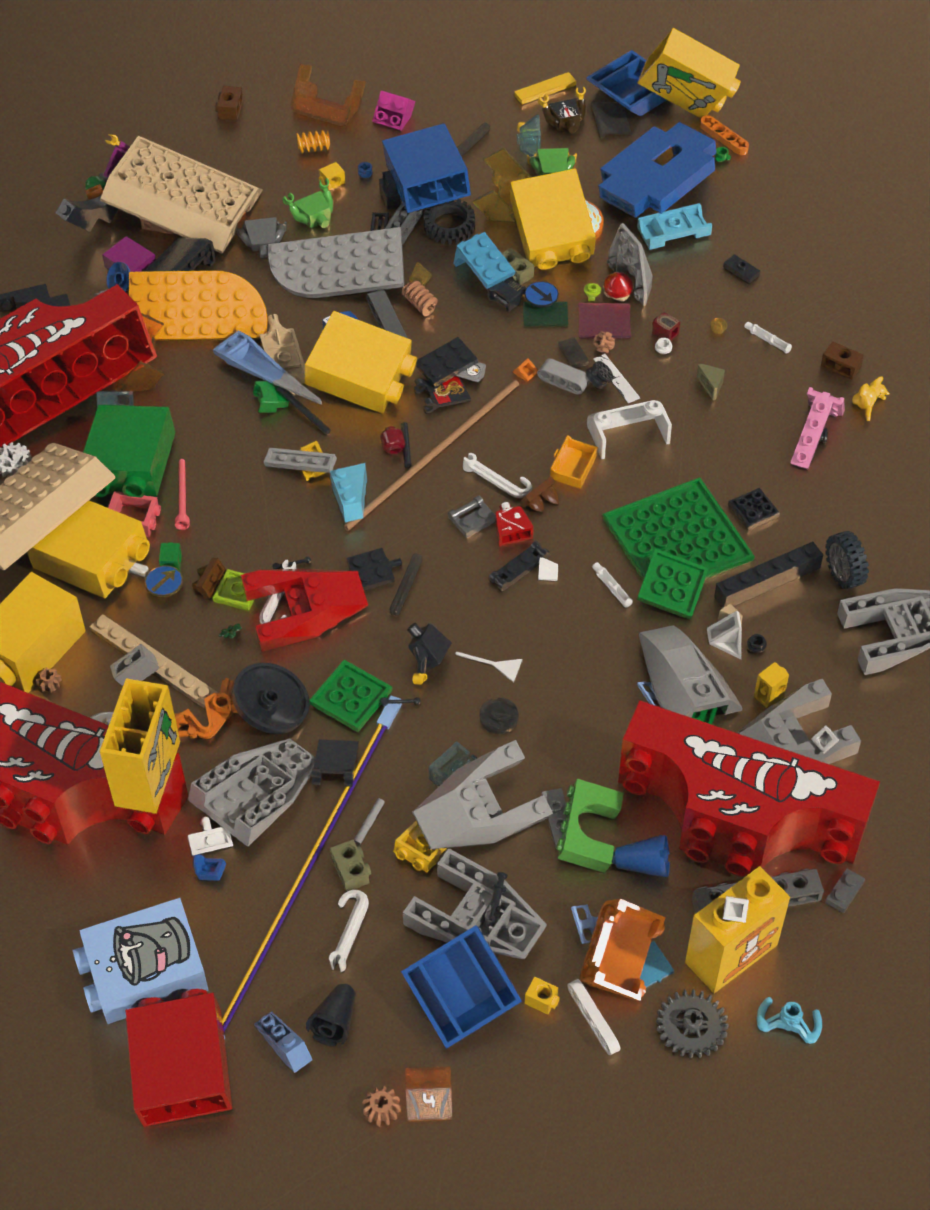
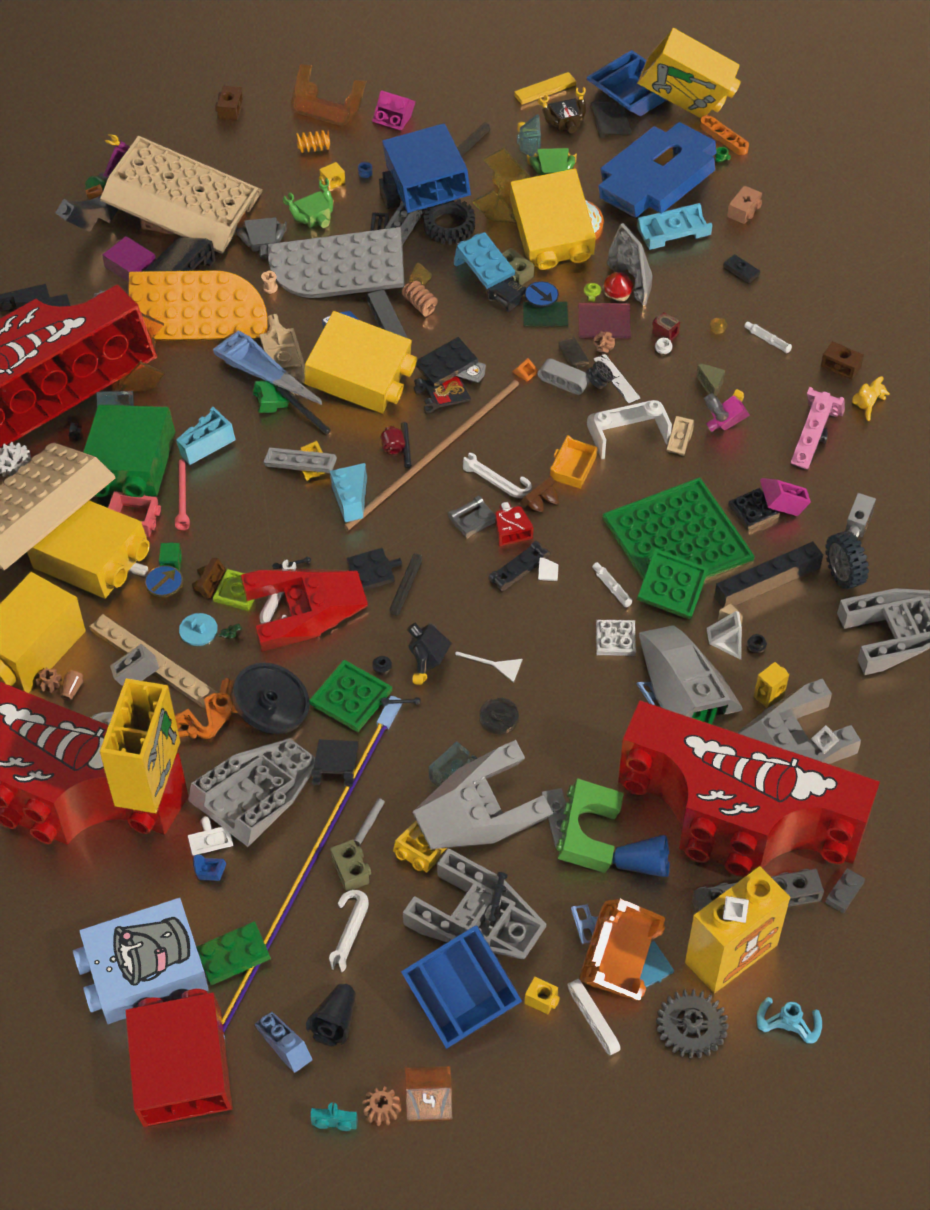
blue dish [107,262,131,292] -> none
none -> nougat cone [61,670,83,701]
none -> black plate [68,422,82,439]
none -> medium azure wedge [176,407,236,465]
none -> medium azure piece [179,613,218,646]
none -> green plate [196,921,271,986]
none -> light nougat bush [261,271,278,294]
none -> teal plate [310,1102,358,1131]
none -> black plate [372,656,392,675]
none -> white tile [596,620,636,656]
none -> tan plate [667,416,694,456]
none -> dark pink torso [704,389,750,432]
none -> nougat brick [727,185,762,224]
none -> dark pink slope [760,478,811,516]
none -> light grey torso [845,493,876,537]

